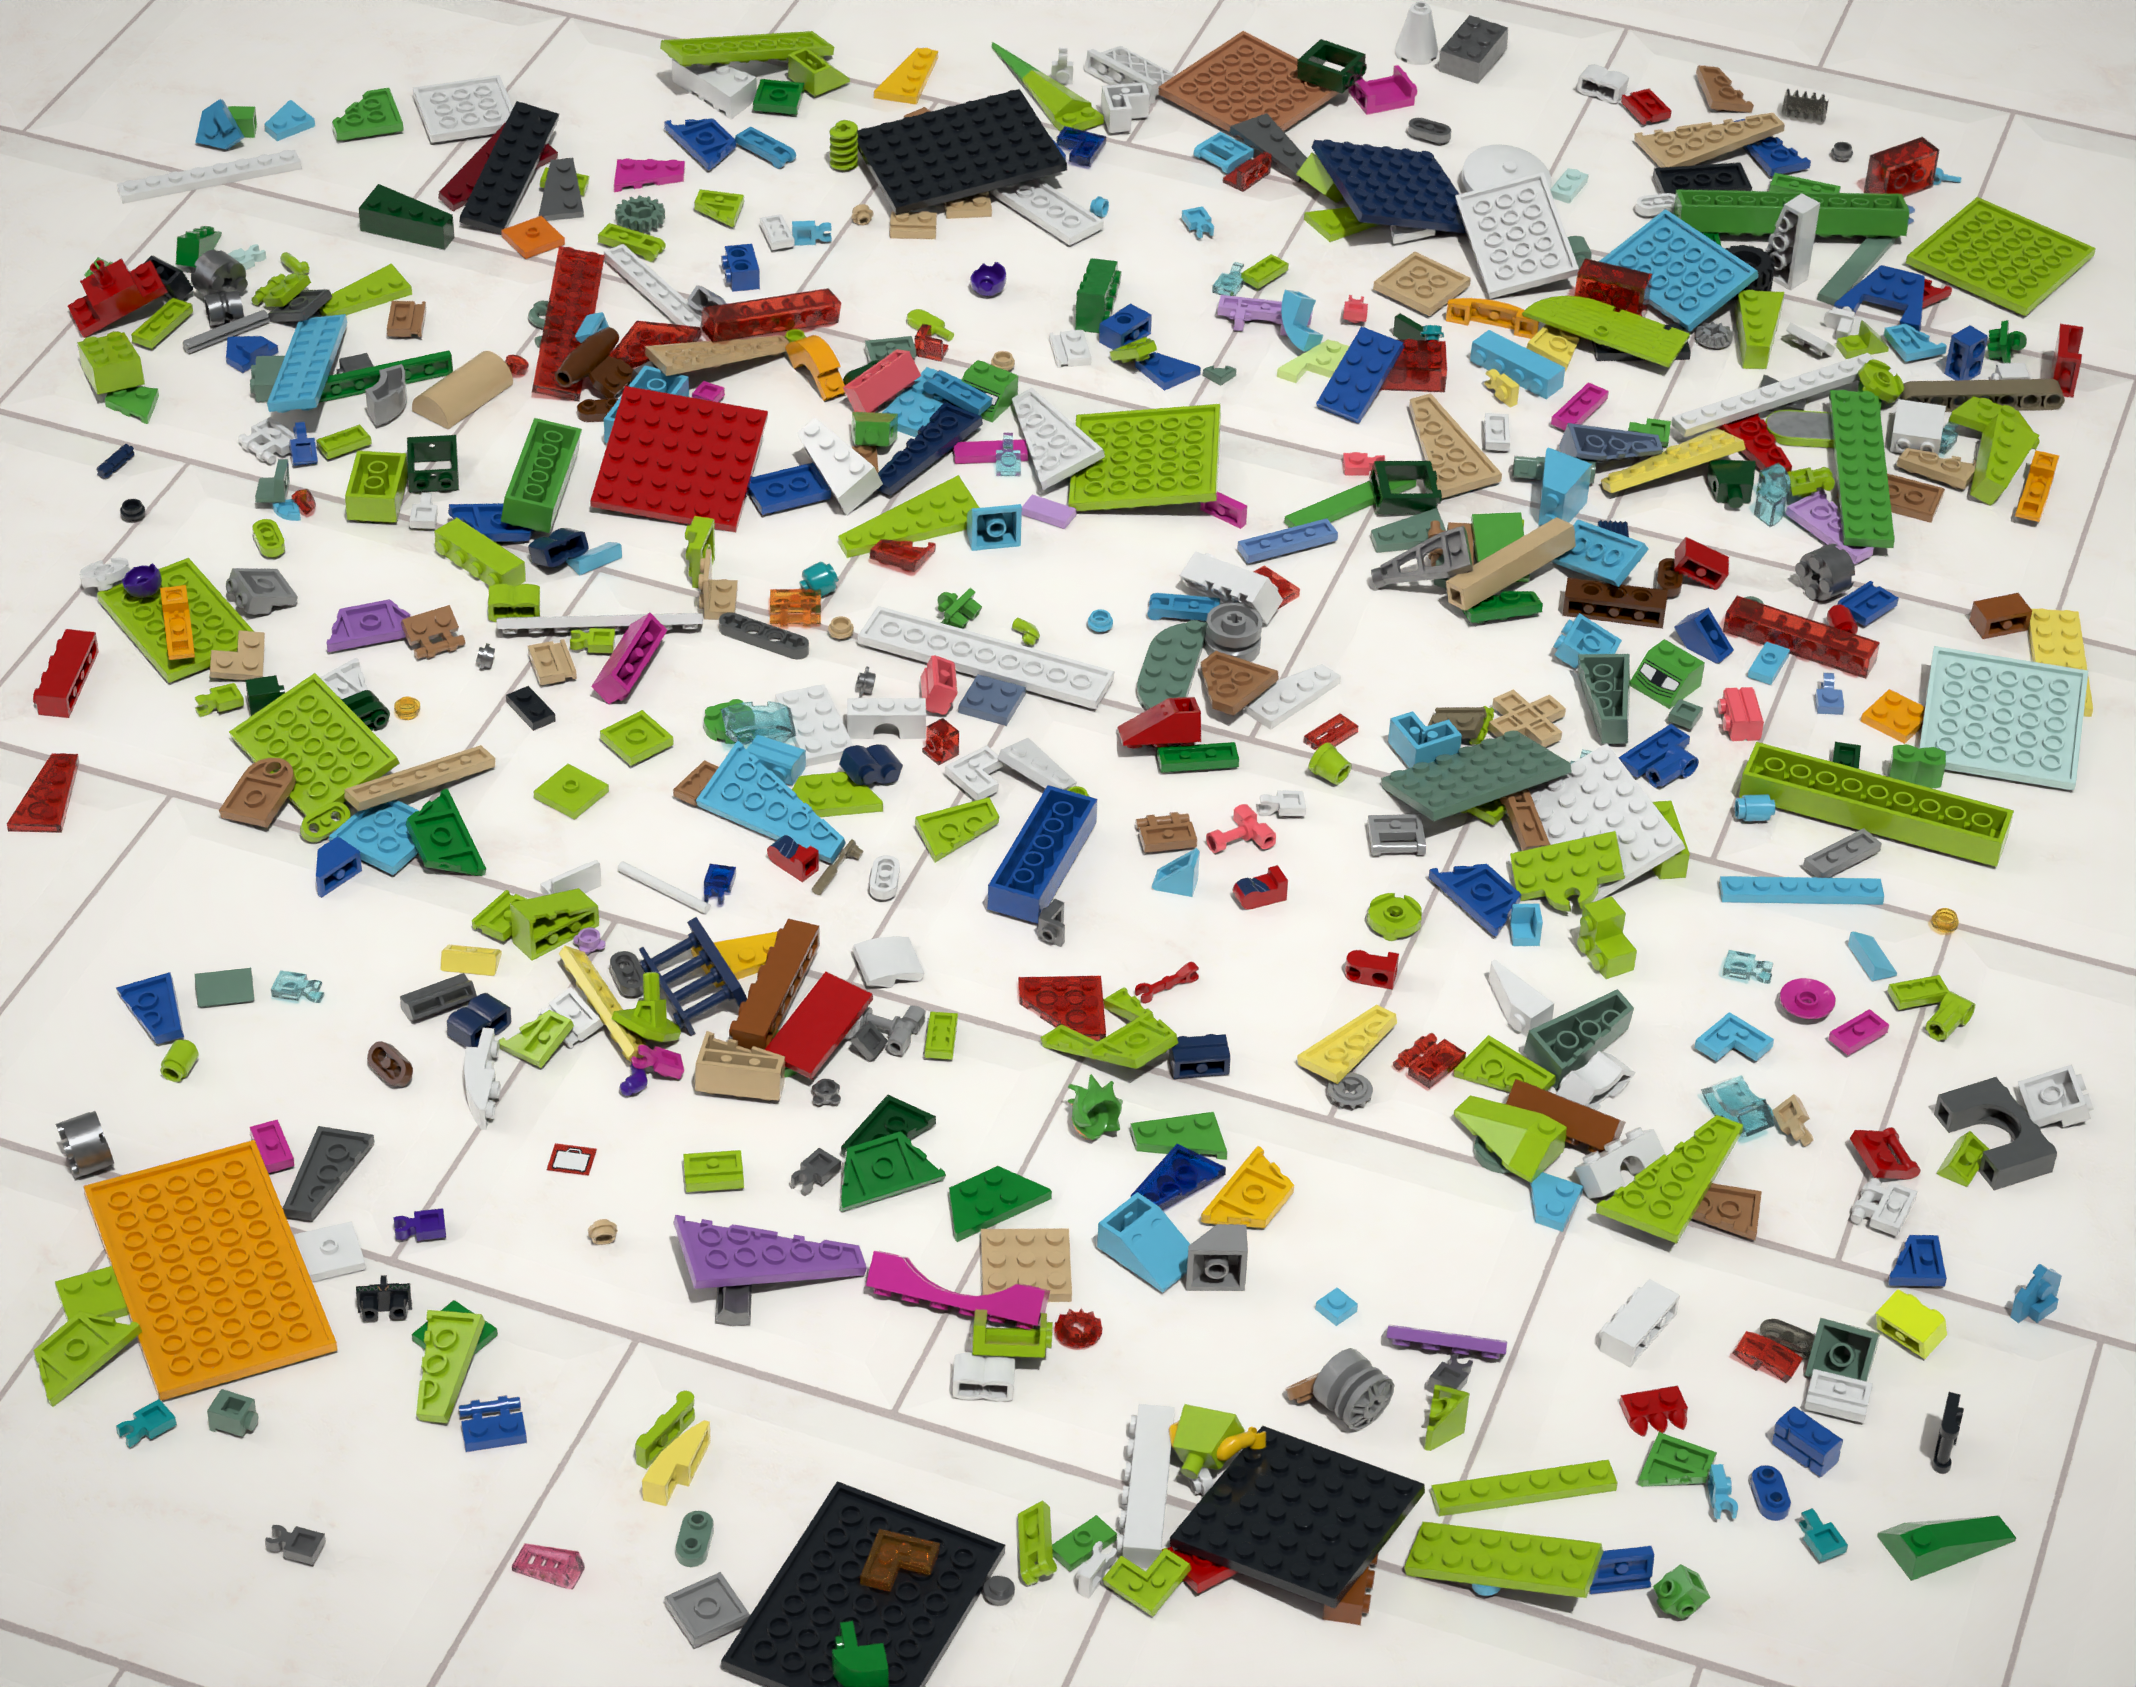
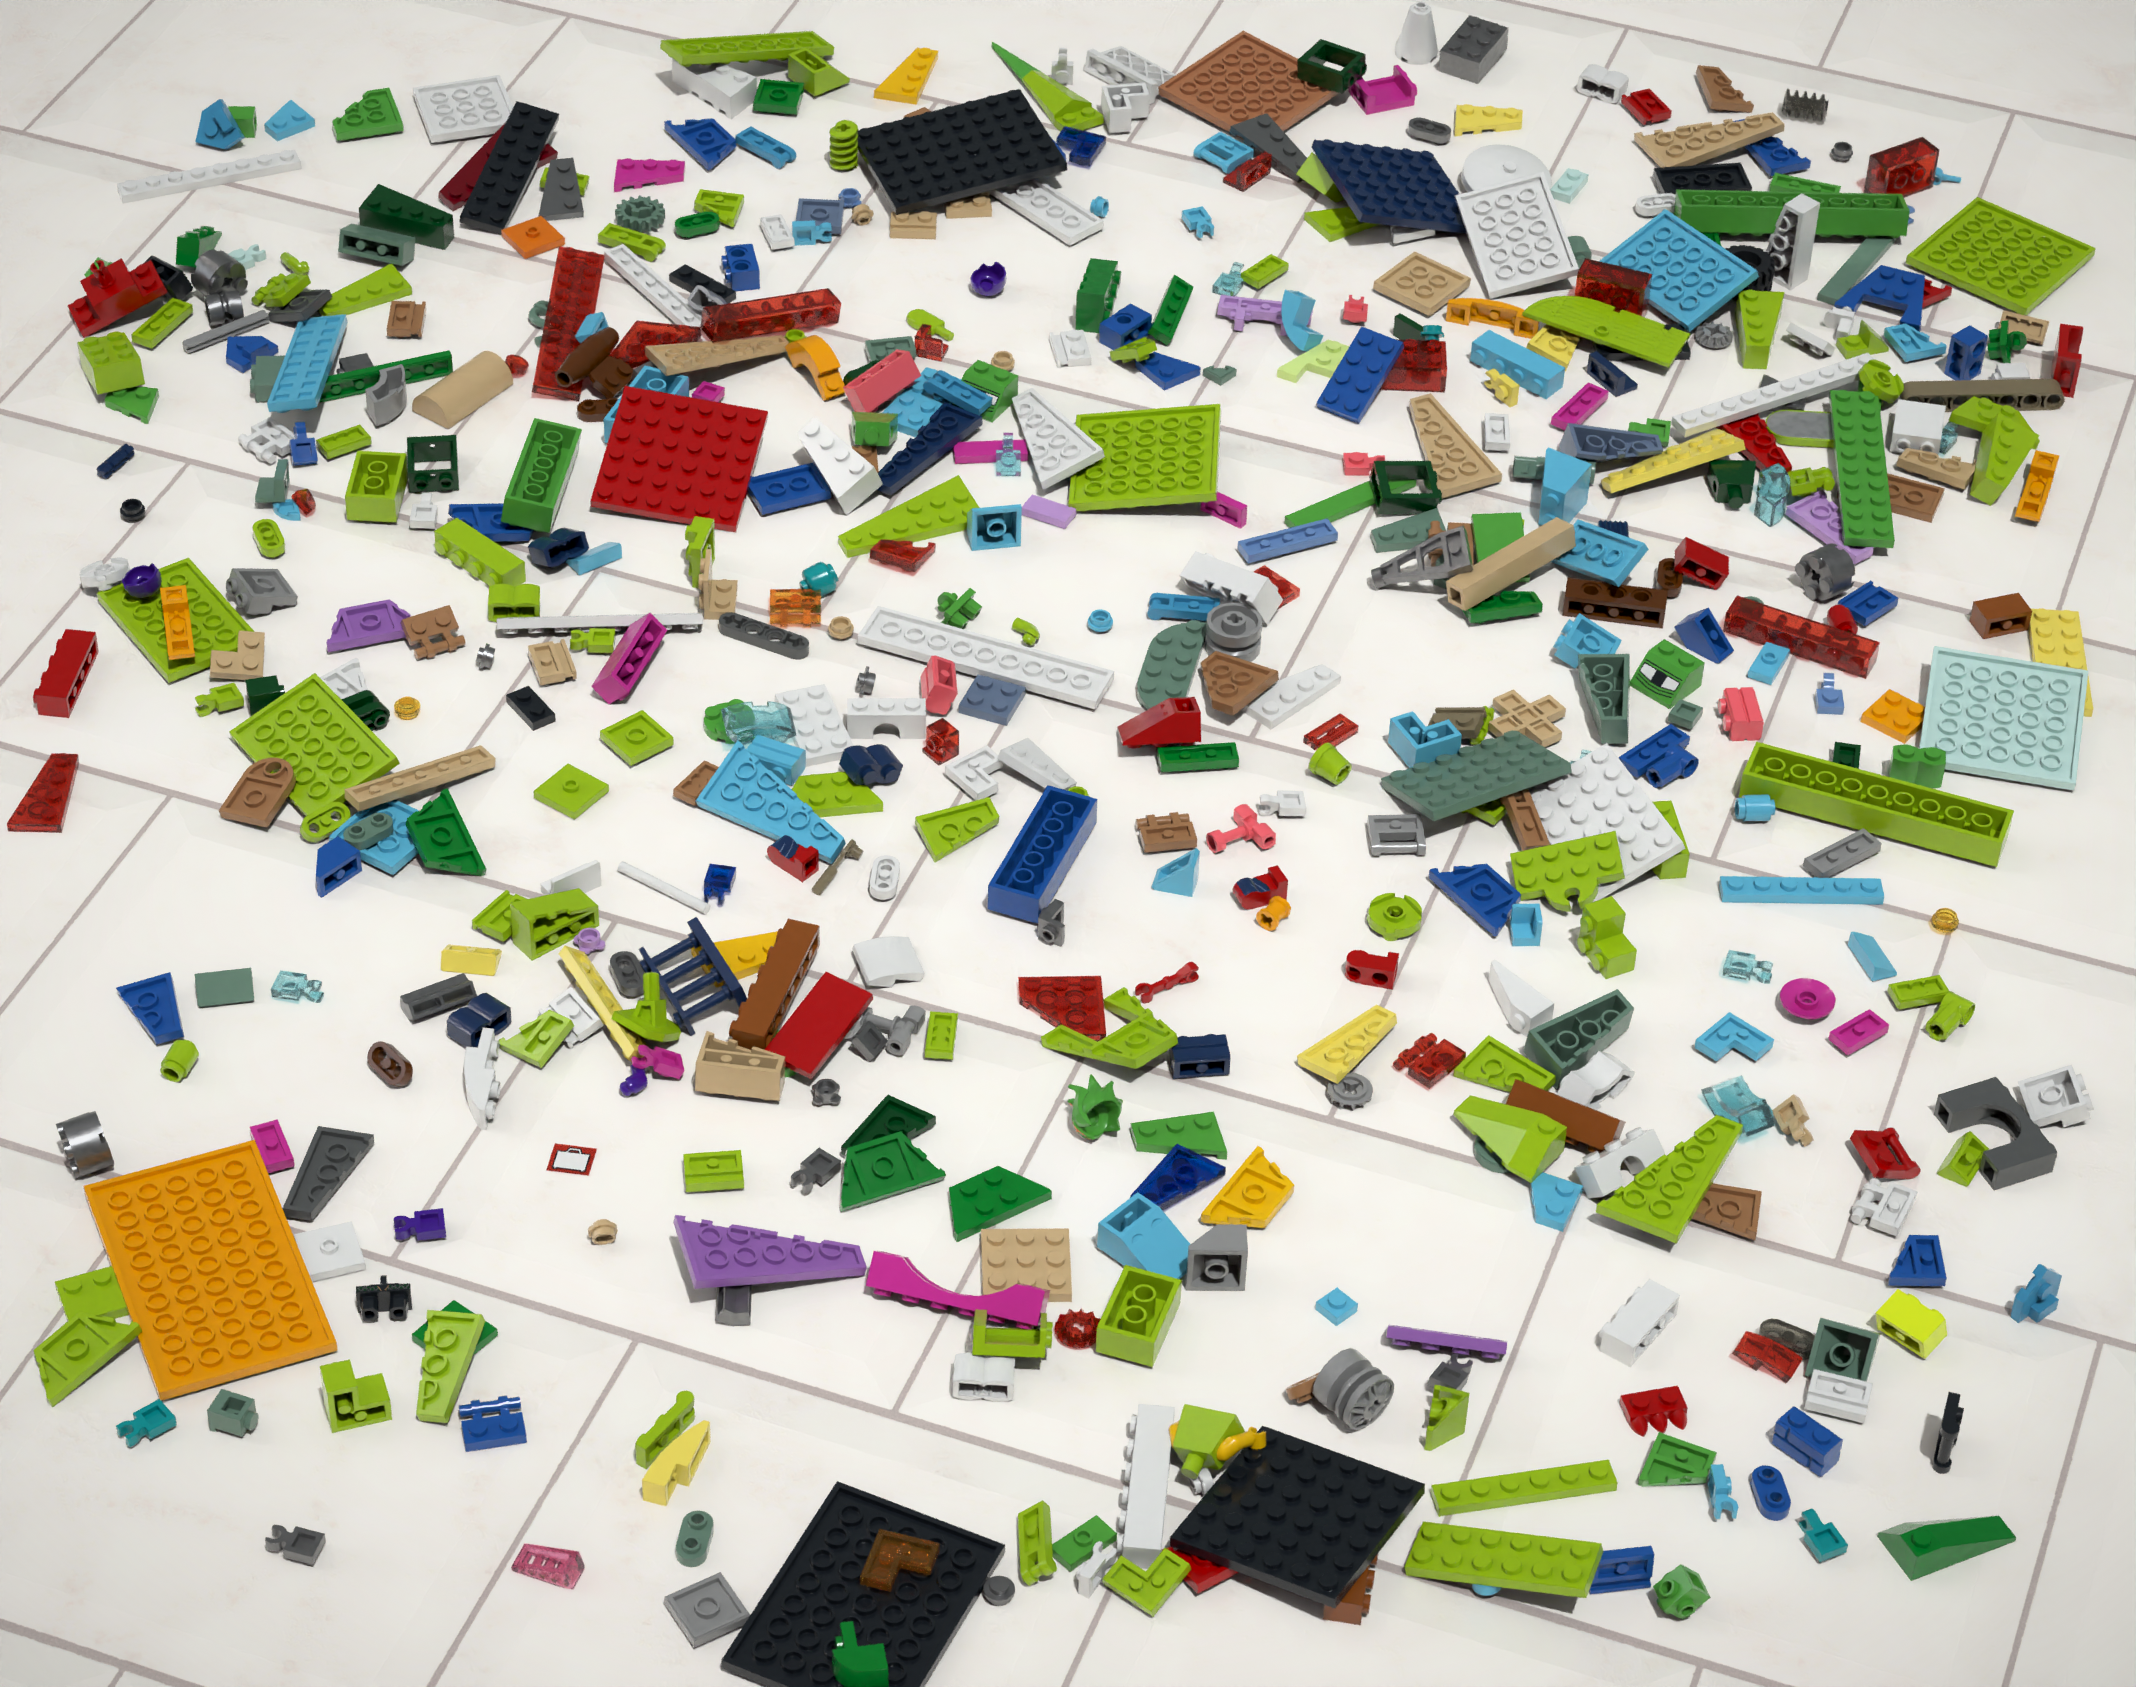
none -> lime brick [319,1359,392,1433]
none -> sand green brick [338,224,415,266]
none -> sand green plate [343,813,394,850]
none -> black plate [669,264,736,304]
none -> green plate [675,211,720,238]
none -> sand blue plate [796,198,844,235]
none -> medium blue plate [838,188,861,208]
none -> lime brick [1096,1265,1182,1367]
none -> green plate [1148,274,1194,345]
none -> light orange bush [1256,896,1291,931]
none -> light yellow wing [1454,104,1523,137]
none -> dark blue panel [1587,351,1638,397]
none -> tan plate [1998,310,2049,345]

